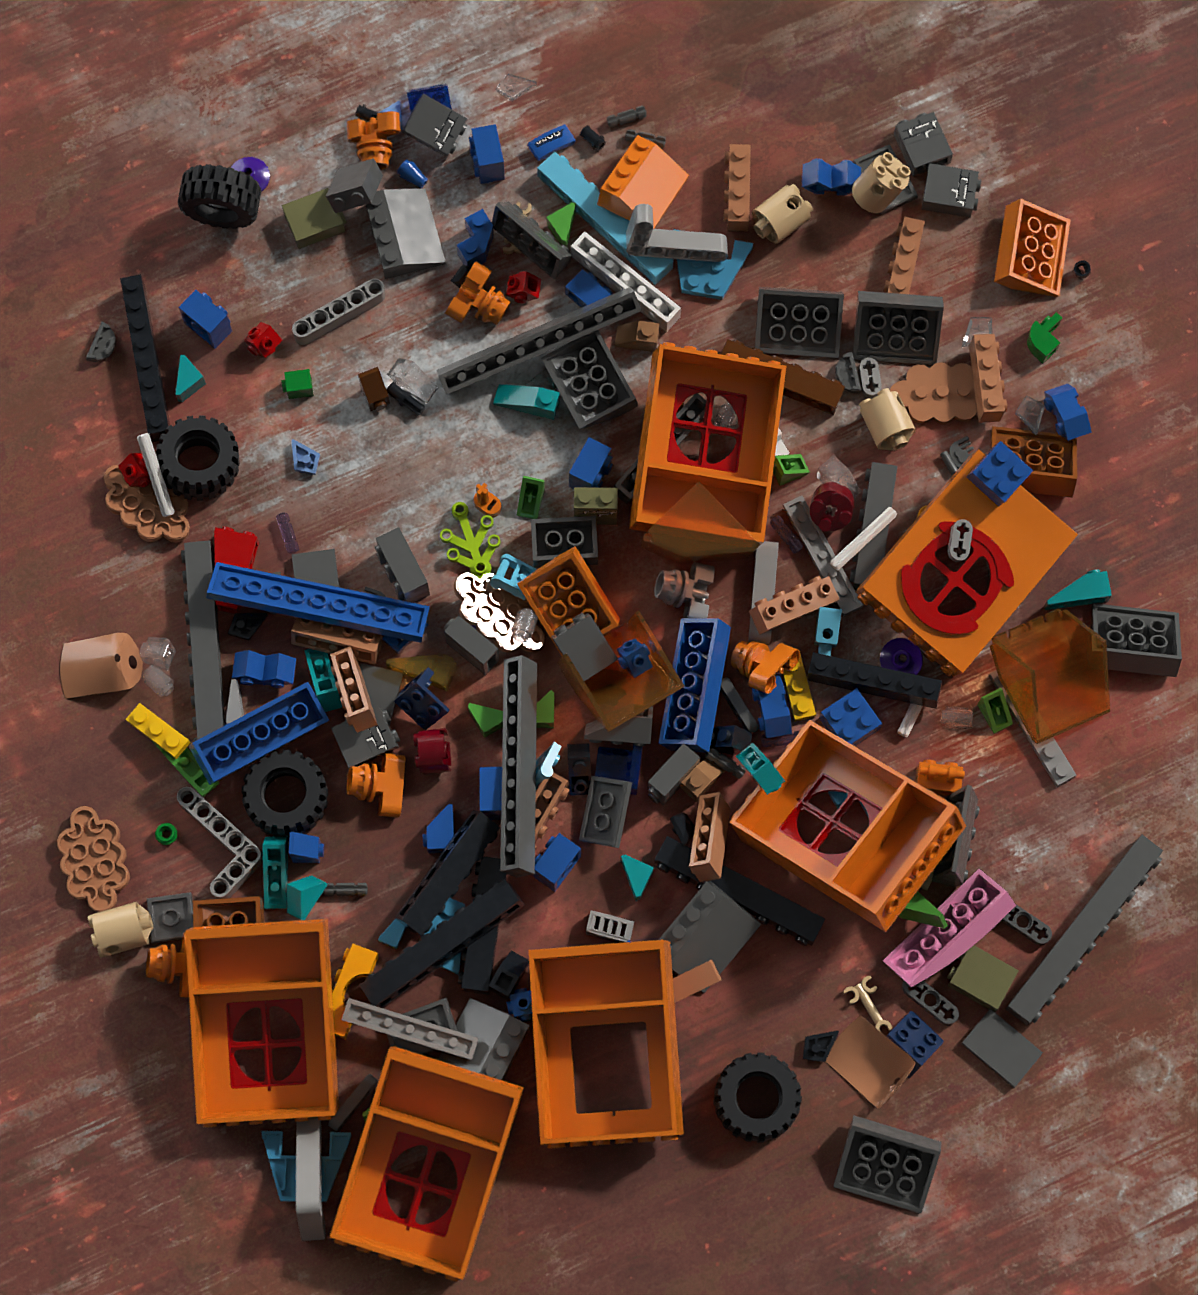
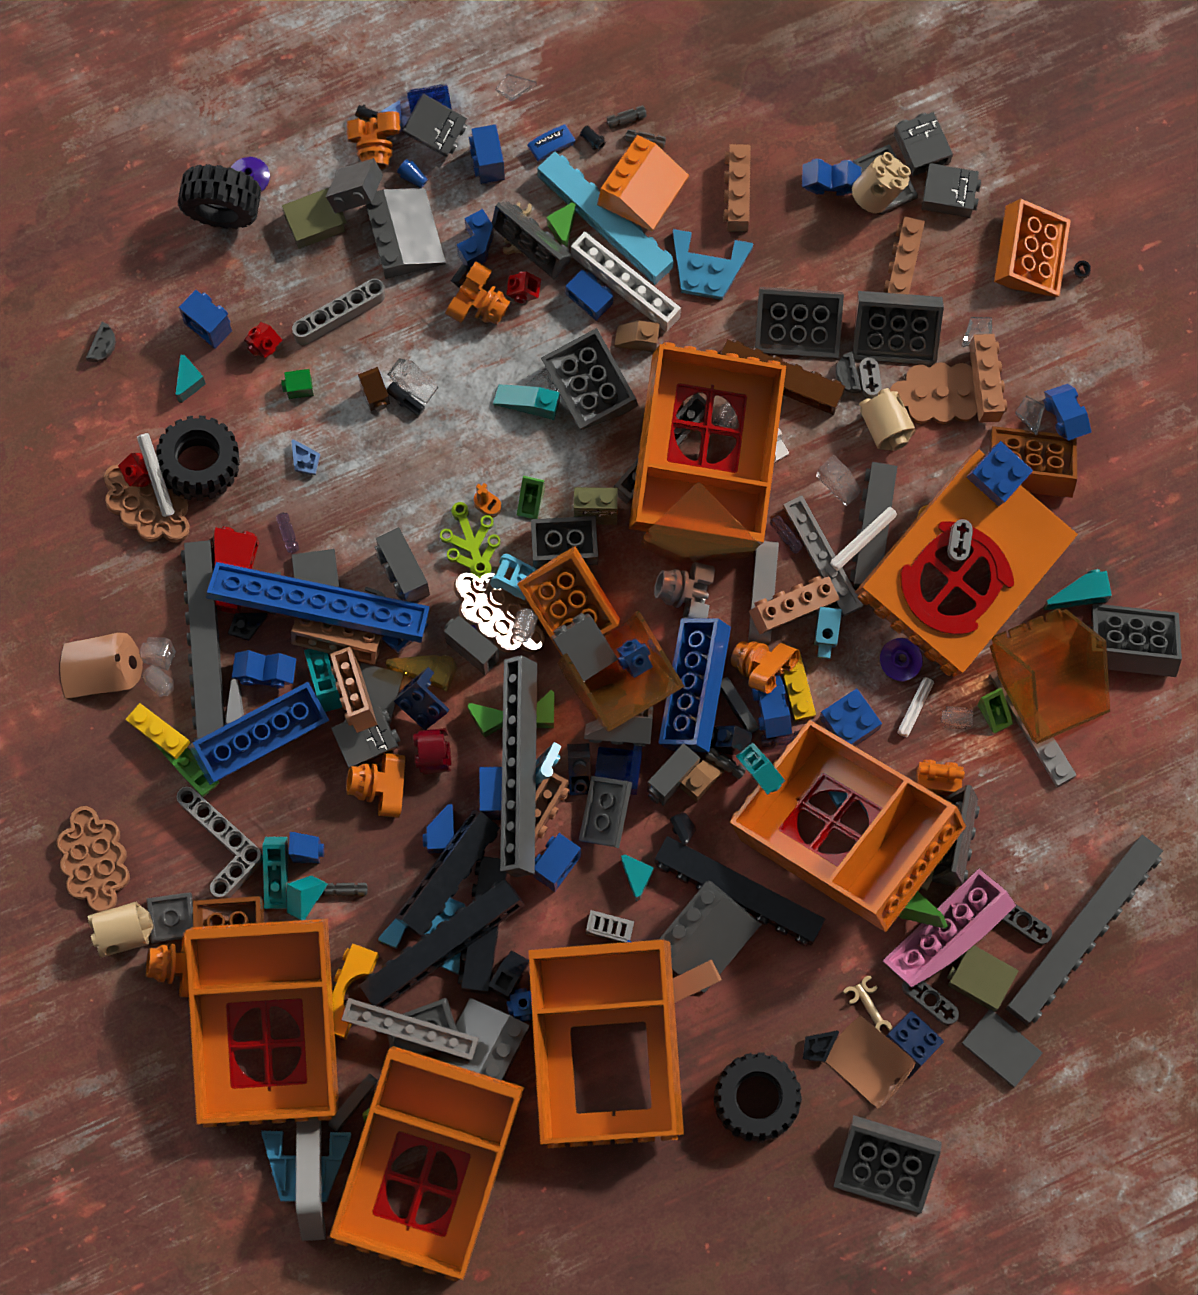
black brick [120,274,170,443] -> none
green plate [155,823,178,845] -> none
black tyre [241,750,328,838] -> none
dark grey brick [436,287,642,395] -> none
blue brick [569,437,613,489] -> none
light grey beam [626,204,728,262] -> none
nougat brick [689,792,730,882] -> none
tan cylinder [752,184,813,244] -> none
bright green slope [773,454,810,486] -> none
black brick [808,652,942,709] -> none
dark red brick [809,482,854,532] -> none
dark grey piece [940,436,975,475] -> none
green brick [1027,312,1063,364] -> none

